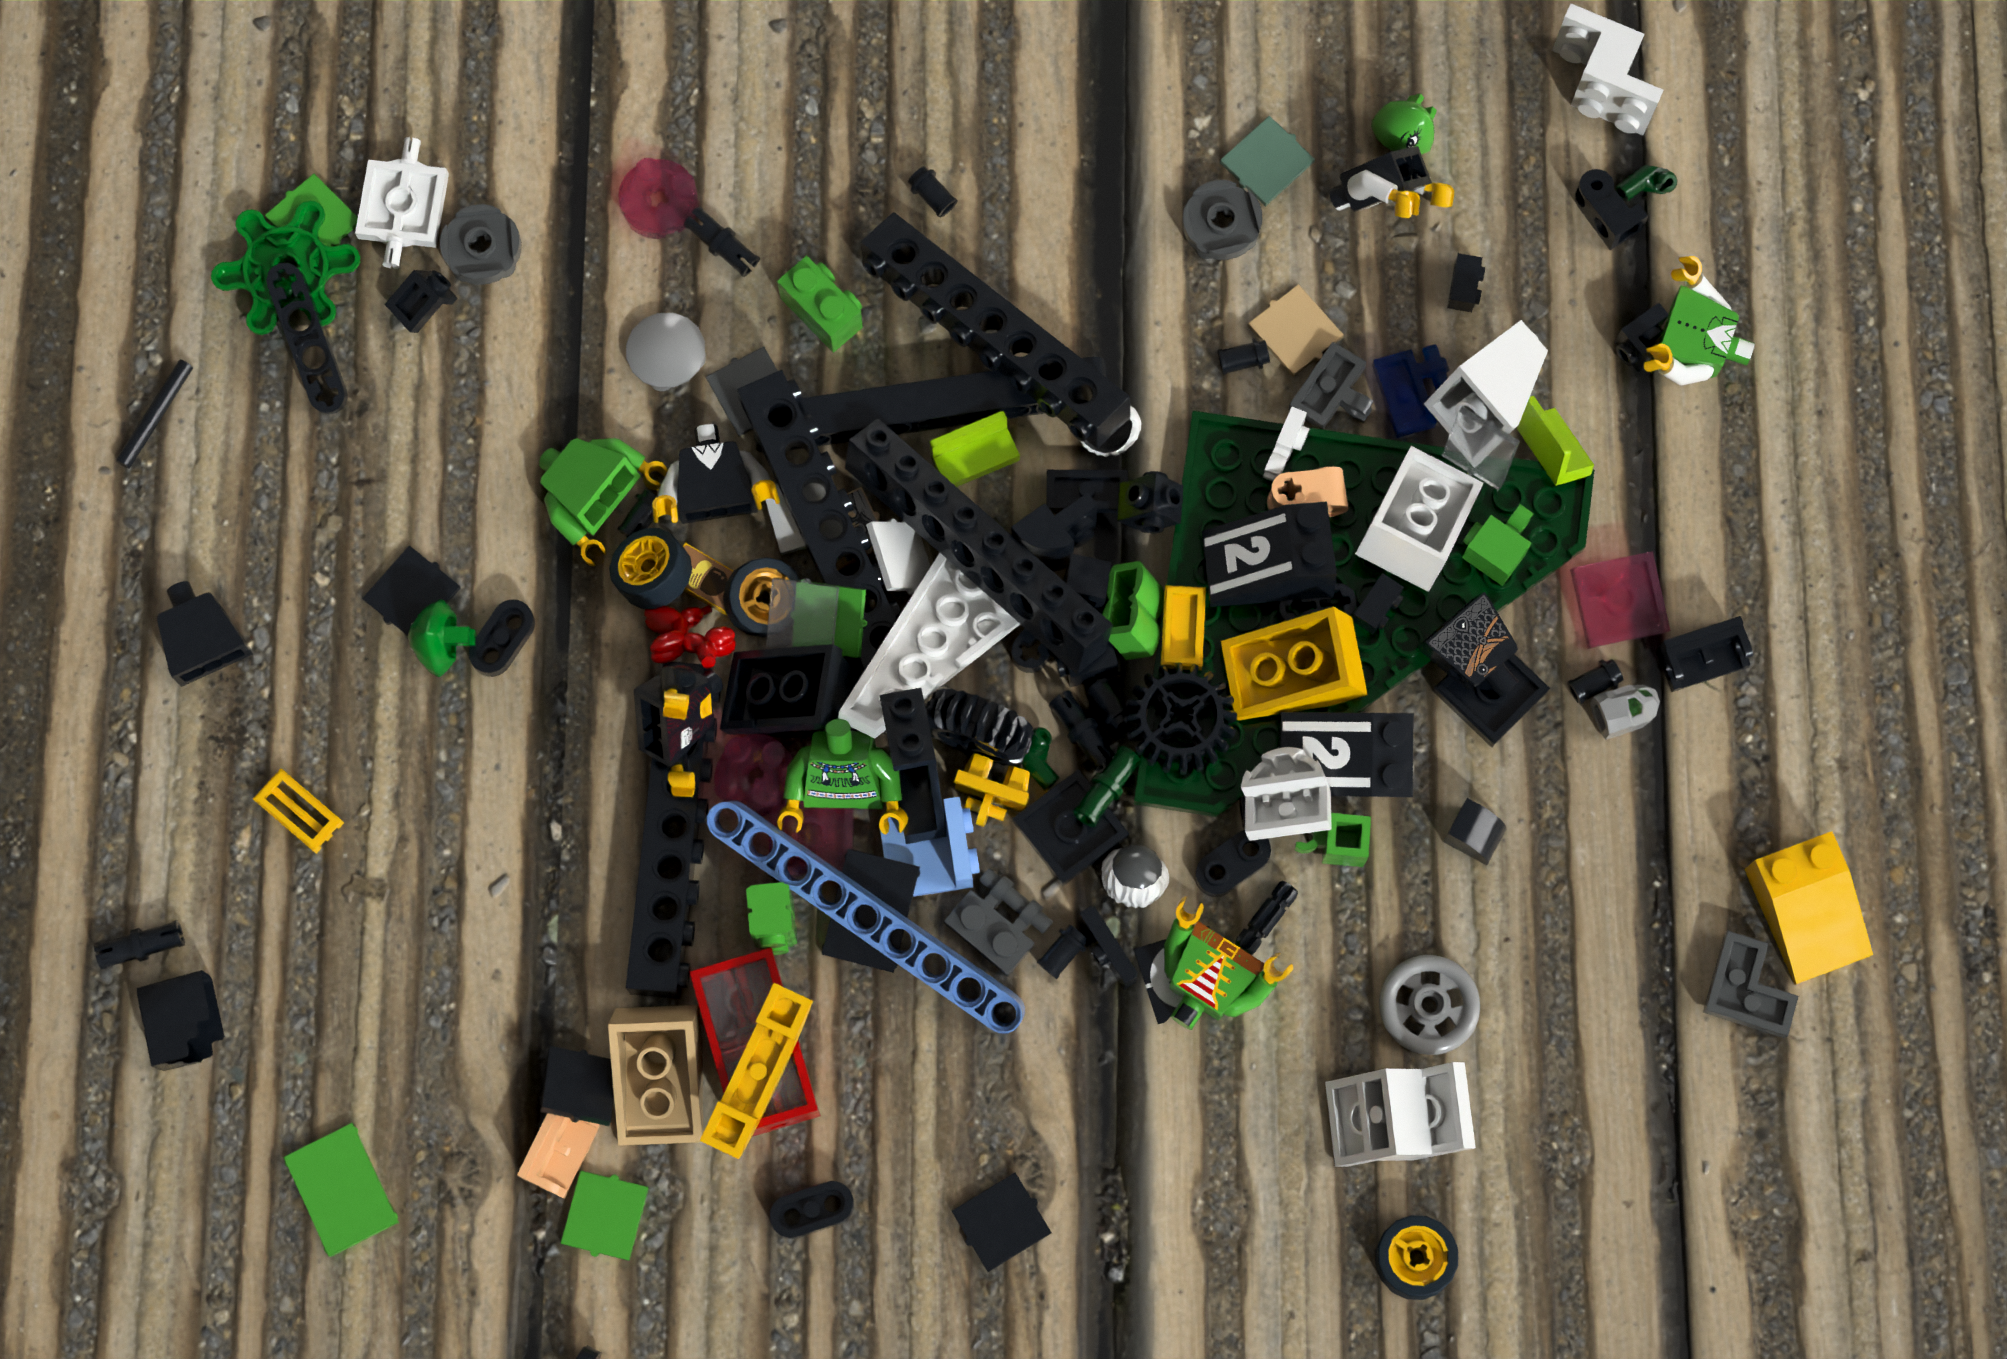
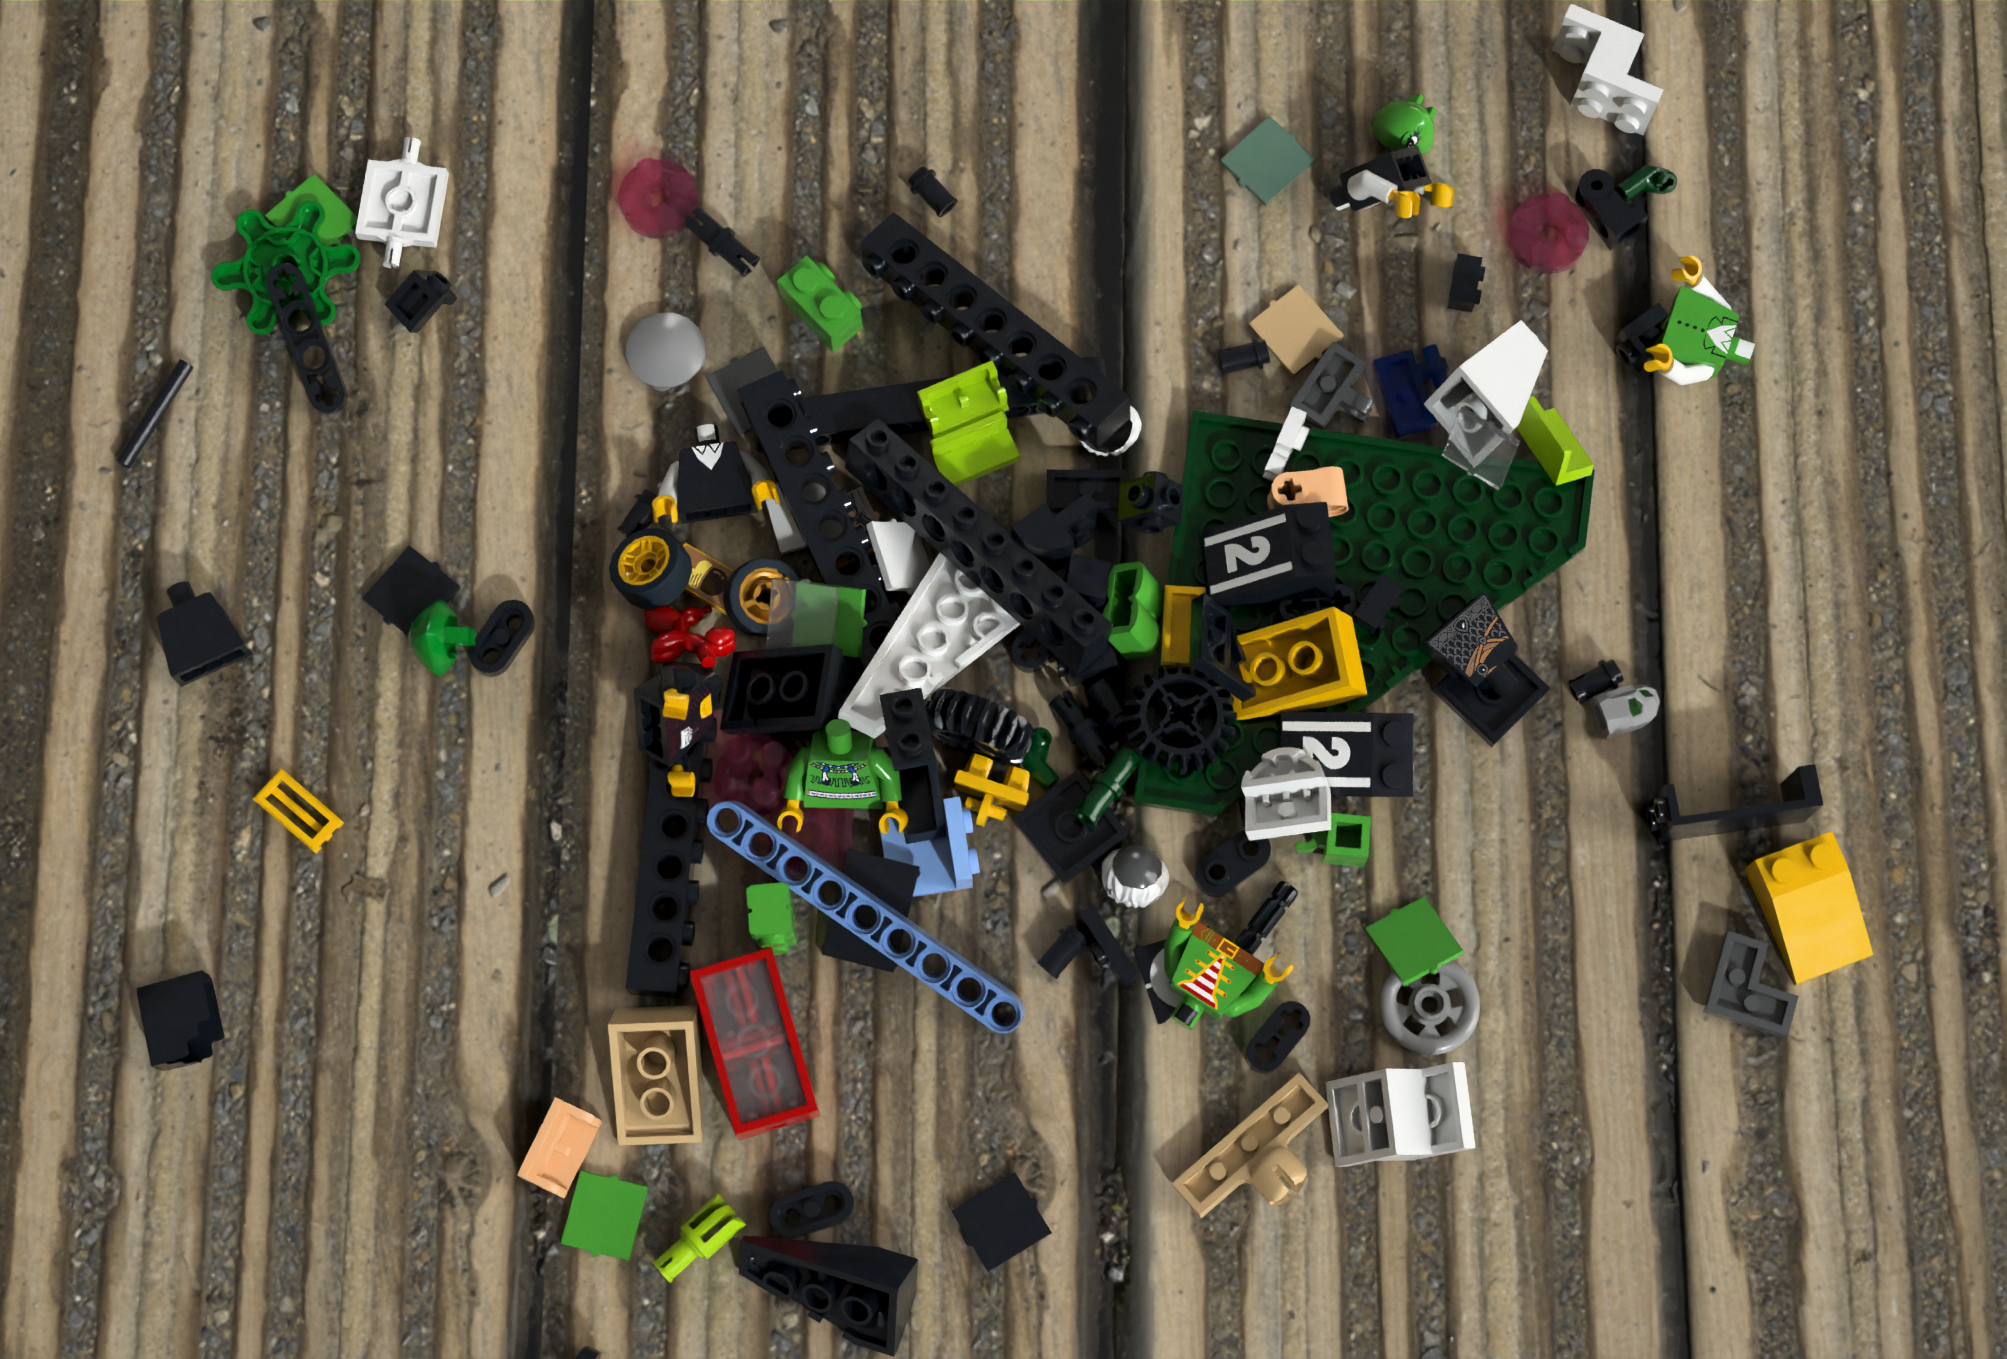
black pin [94,920,185,970] -> none
bright green piece [283,1123,399,1257] -> none
dark grey plate [440,204,522,285] -> none
bright green torso [539,438,668,566] -> none
black piece [540,1046,614,1126] -> none
yellow slope [700,983,813,1159] -> none
dark grey plate [944,868,1054,977] -> none
dark grey plate [1182,180,1262,260] -> none
white slope [1355,446,1483,592] -> none
wheel [1375,1215,1458,1300] -> none
black brick [1443,798,1506,865] -> none
bright green brick [1462,504,1534,586] -> none
clear pink plate [1570,551,1671,649] -> none
black hinge [1656,616,1754,692] -> none
none -> lime arm [652,1194,746,1283]
none -> black wedge [739,1235,918,1357]
none -> lime hinge [917,360,1009,439]
none -> tan plate [1171,1073,1328,1218]
none -> black wing [1189,593,1256,702]
none -> black beam [1245,1001,1311,1074]
none -> bright green piece [1365,896,1463,986]
none -> clear pink plate [1508,192,1589,274]
none -> black panel [1646,764,1823,843]

